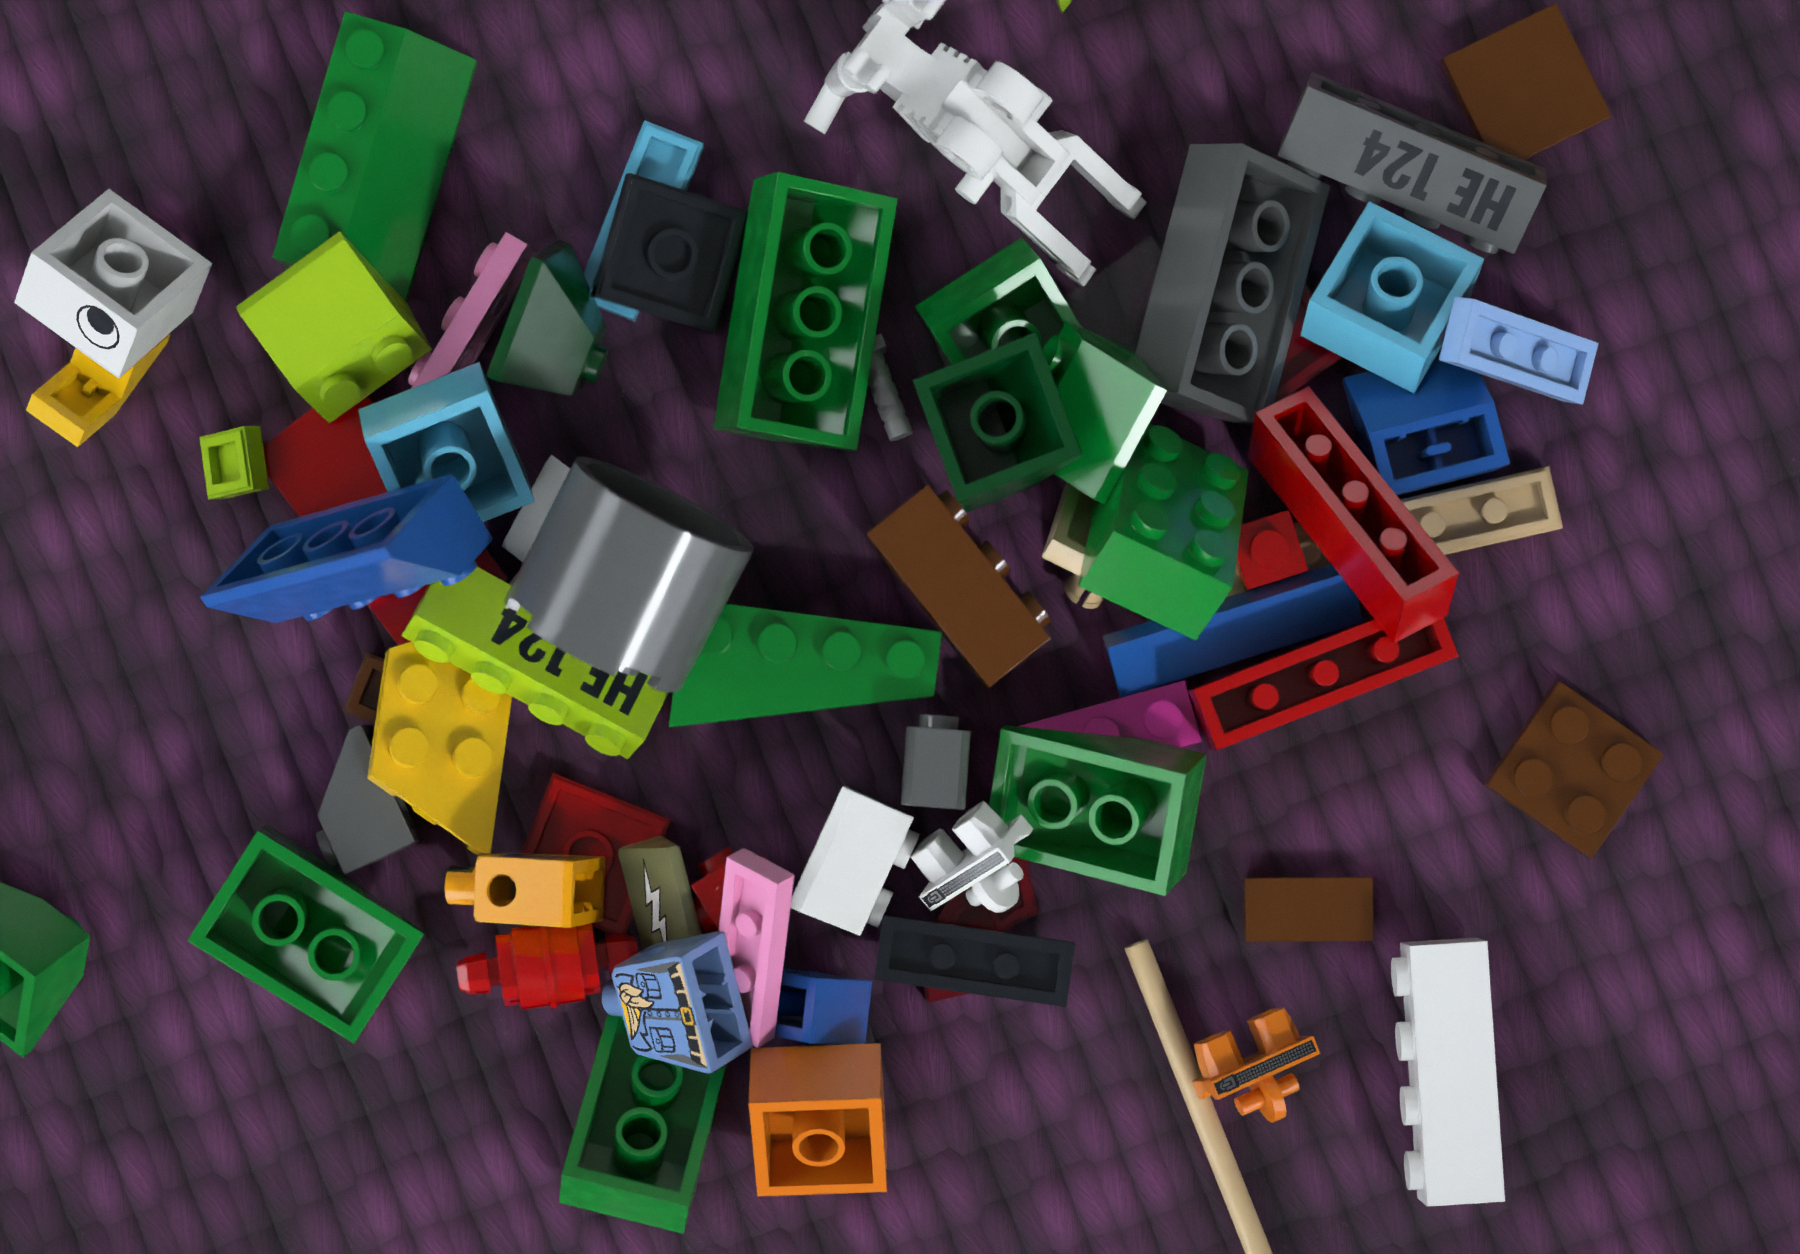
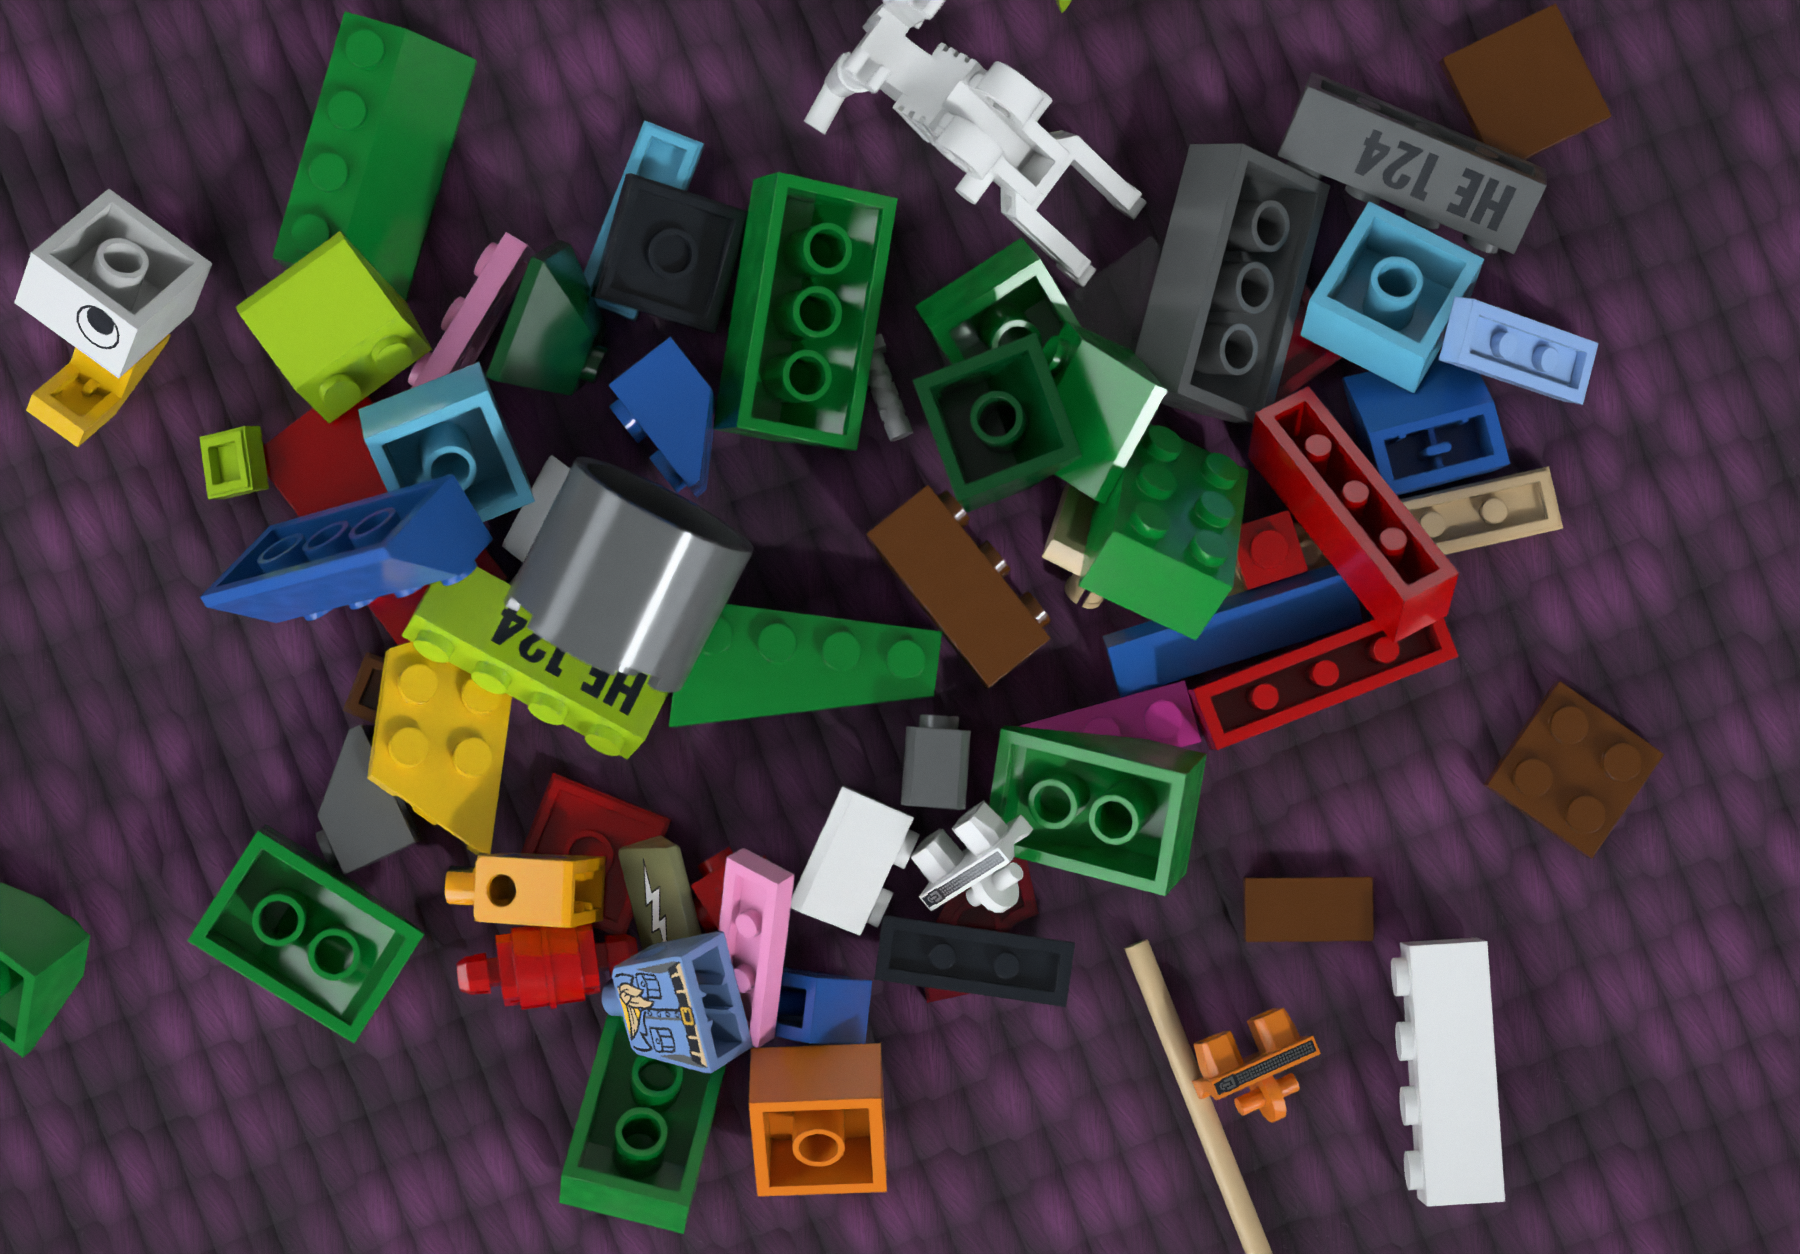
none -> blue slope [609,337,717,498]

